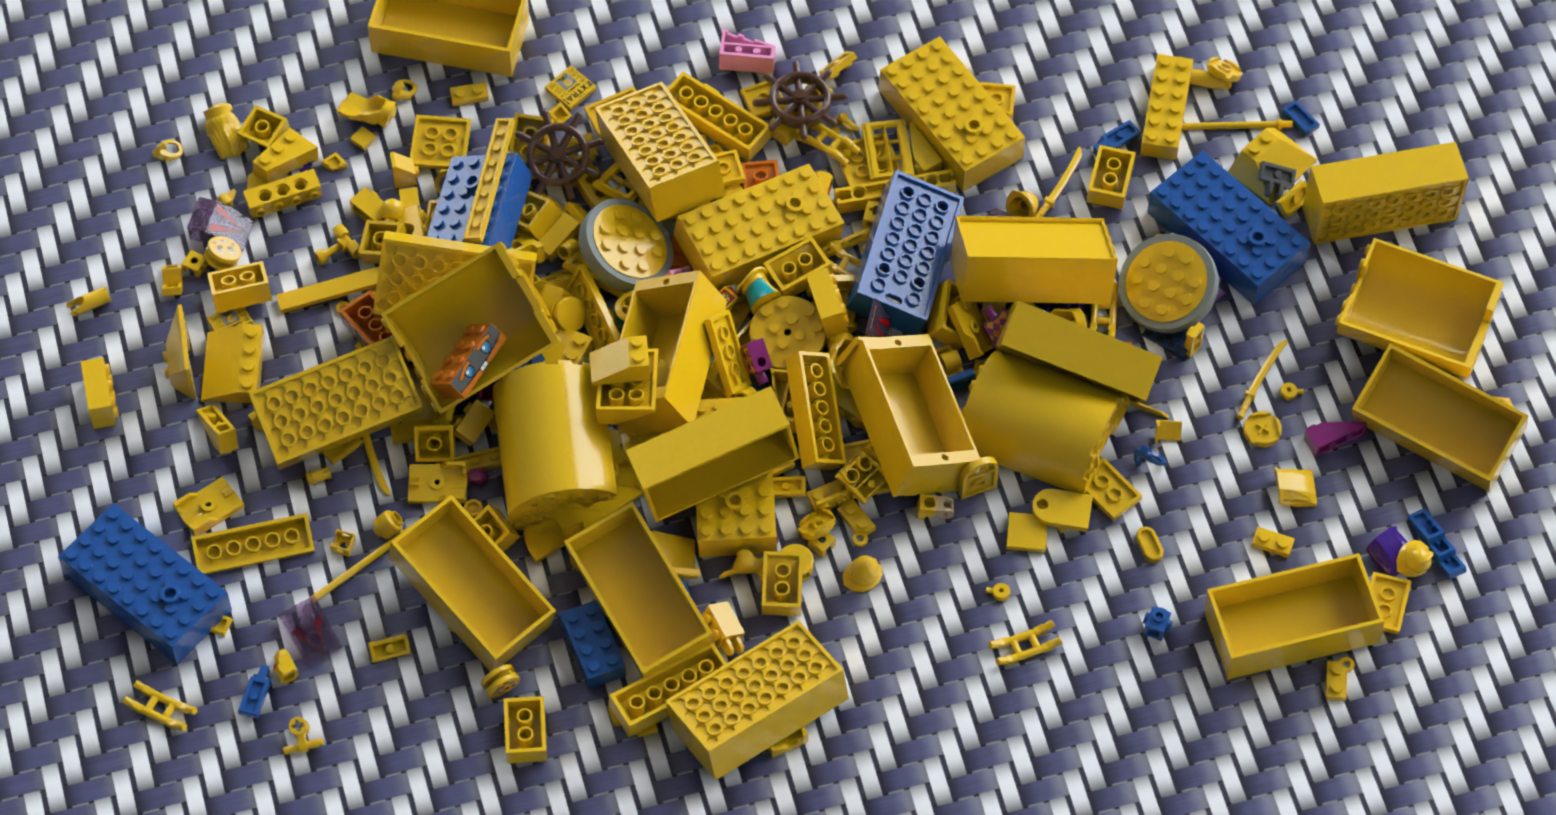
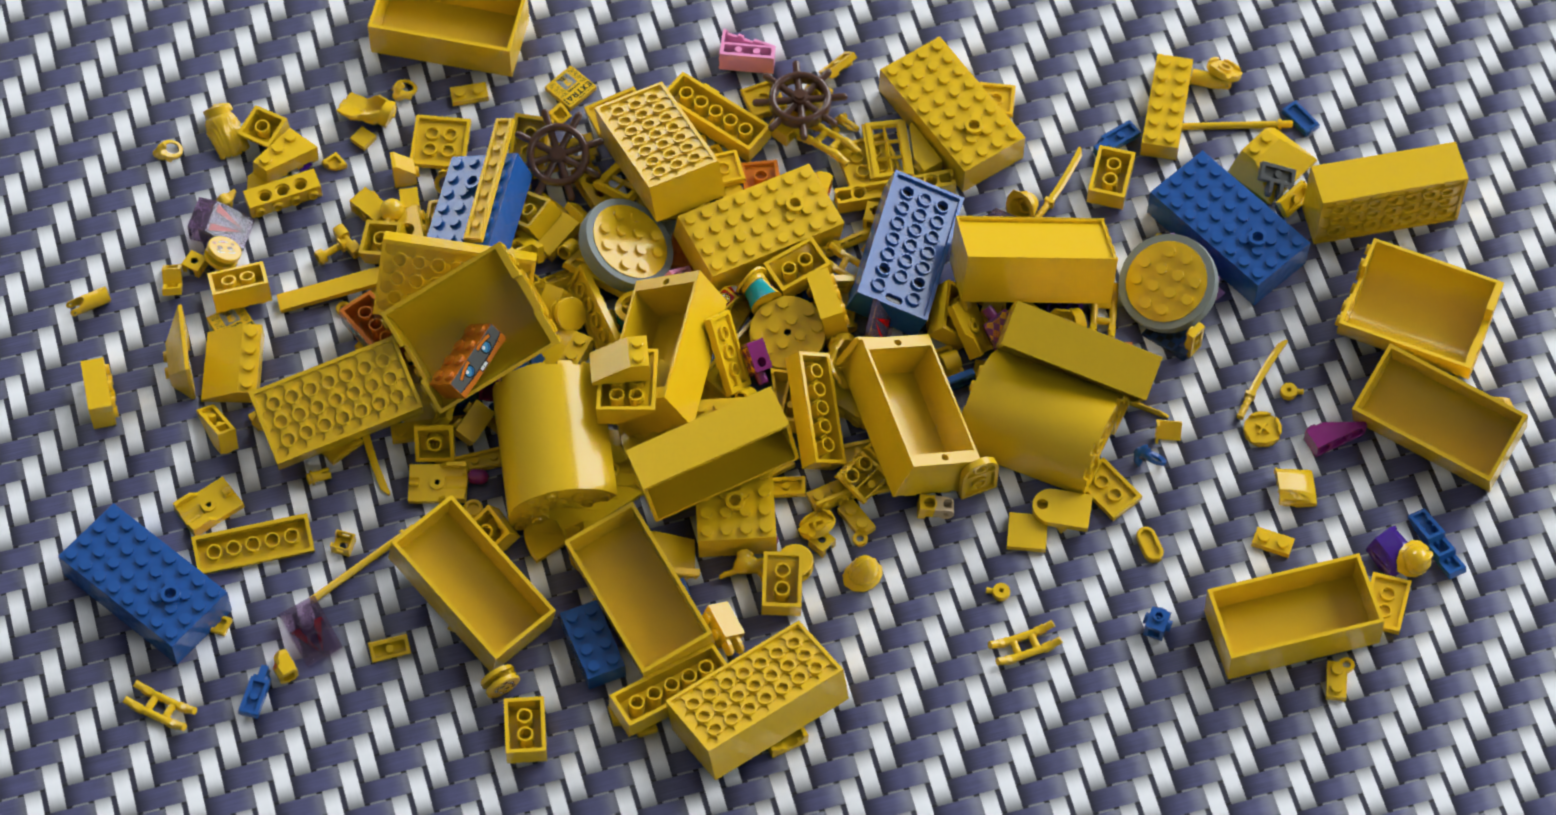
yellow piece [283,717,324,755] -> none
yellow head [373,510,403,539] -> none

